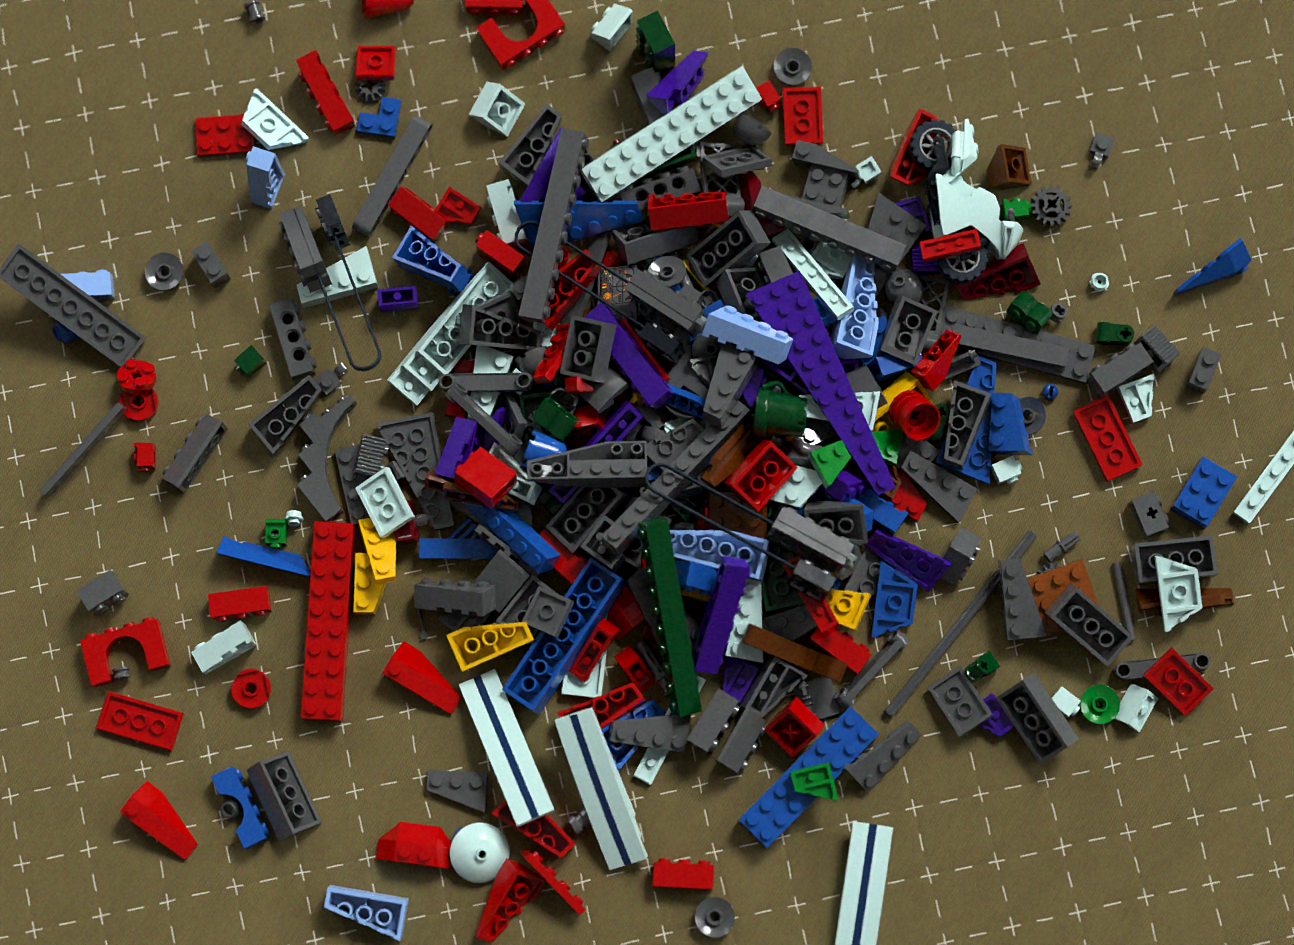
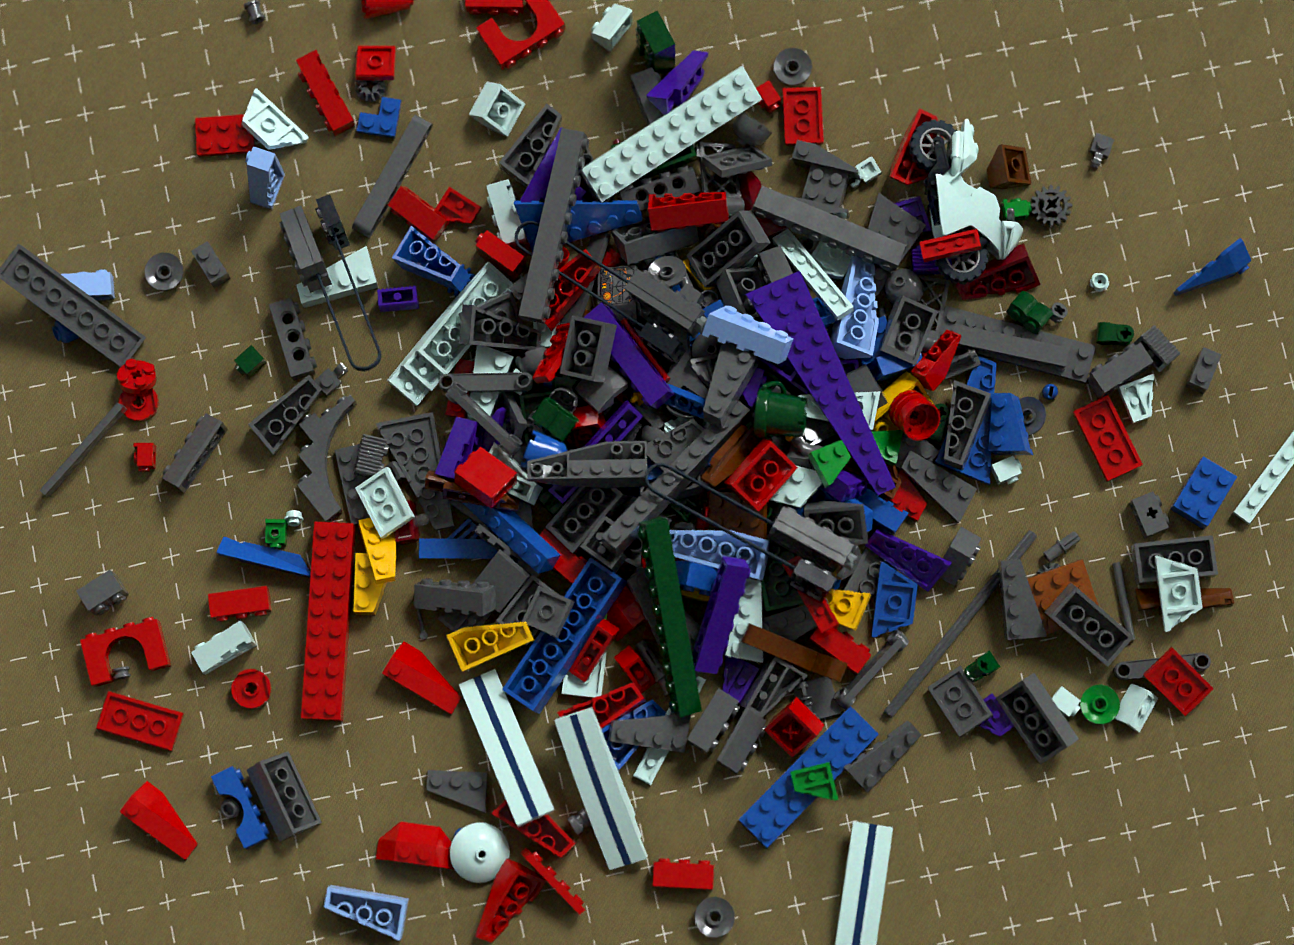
red slope [565,376,593,394] -> none

